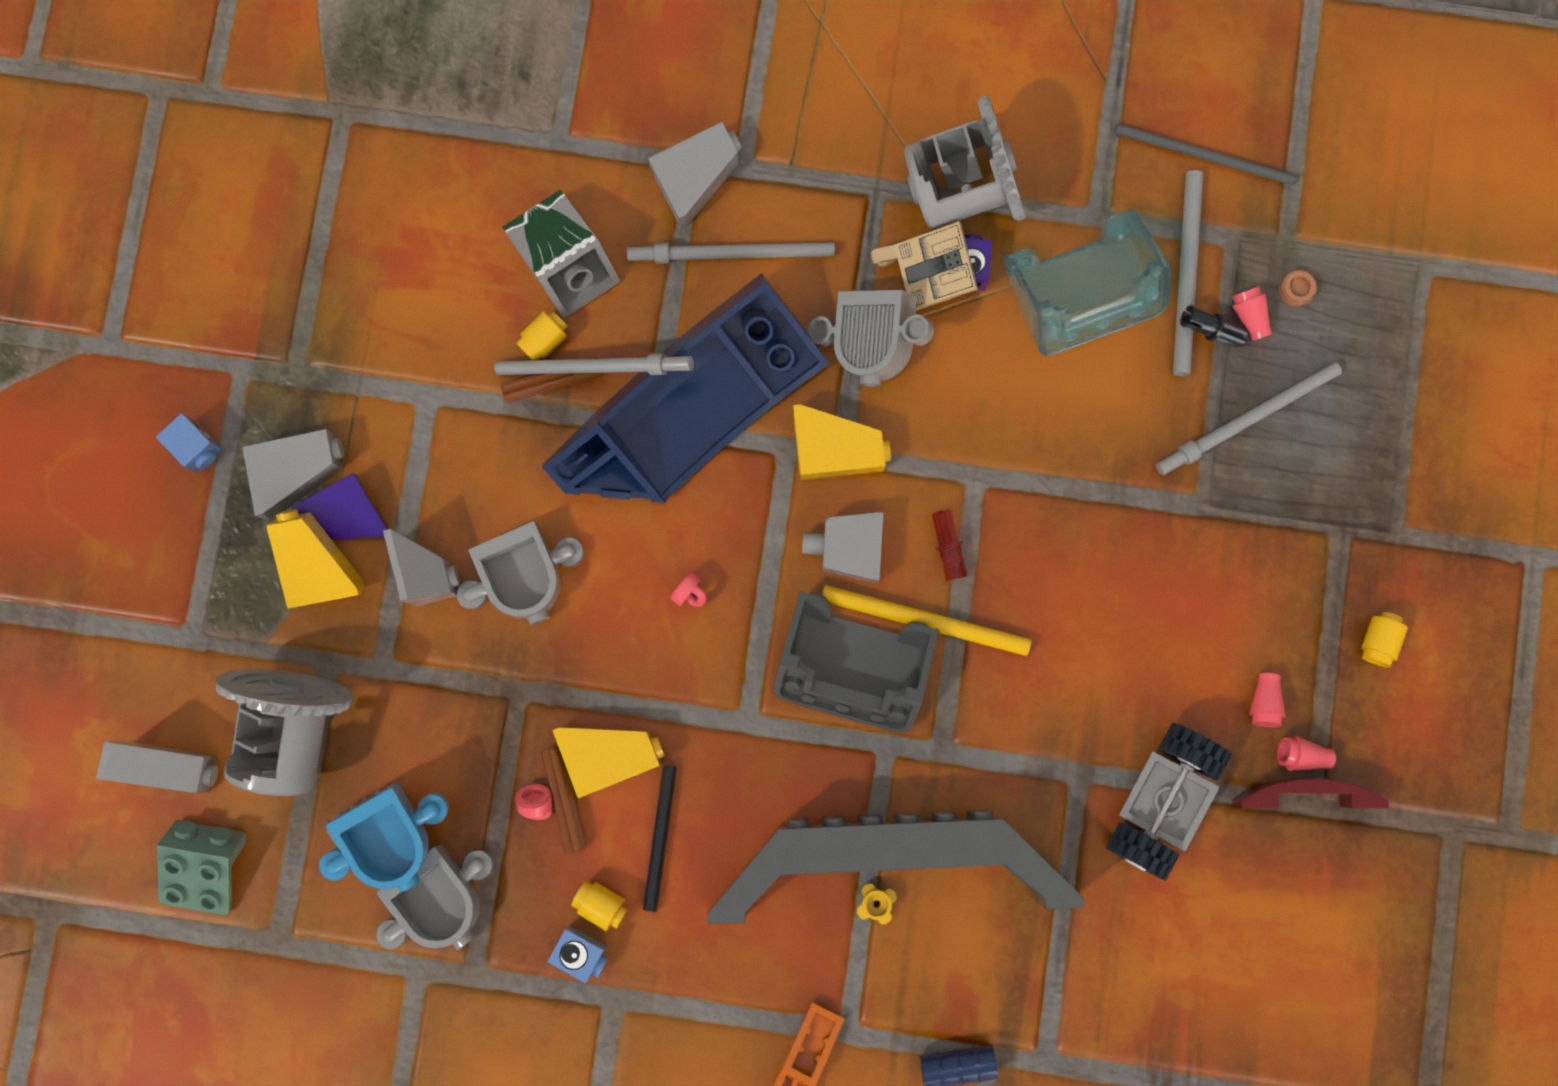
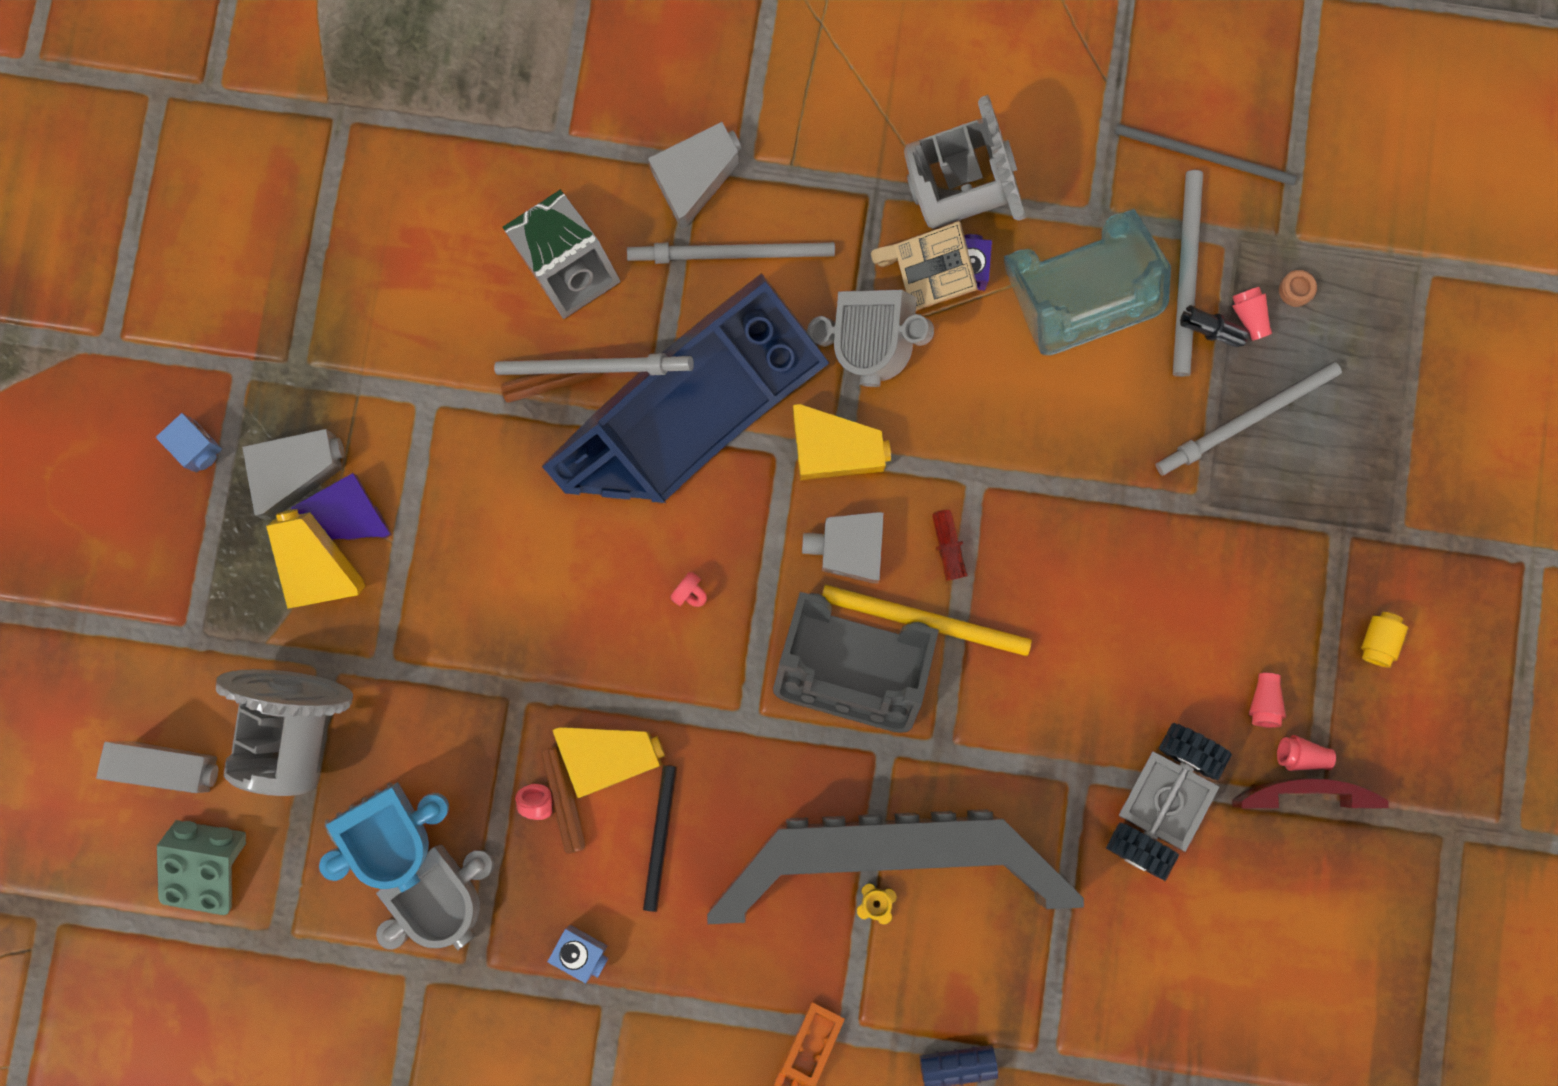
light grey slope [383,529,460,607] -> none
light grey piece [457,521,584,626] -> none
yellow brick [516,311,568,360] -> none
yellow brick [571,880,628,932] -> none

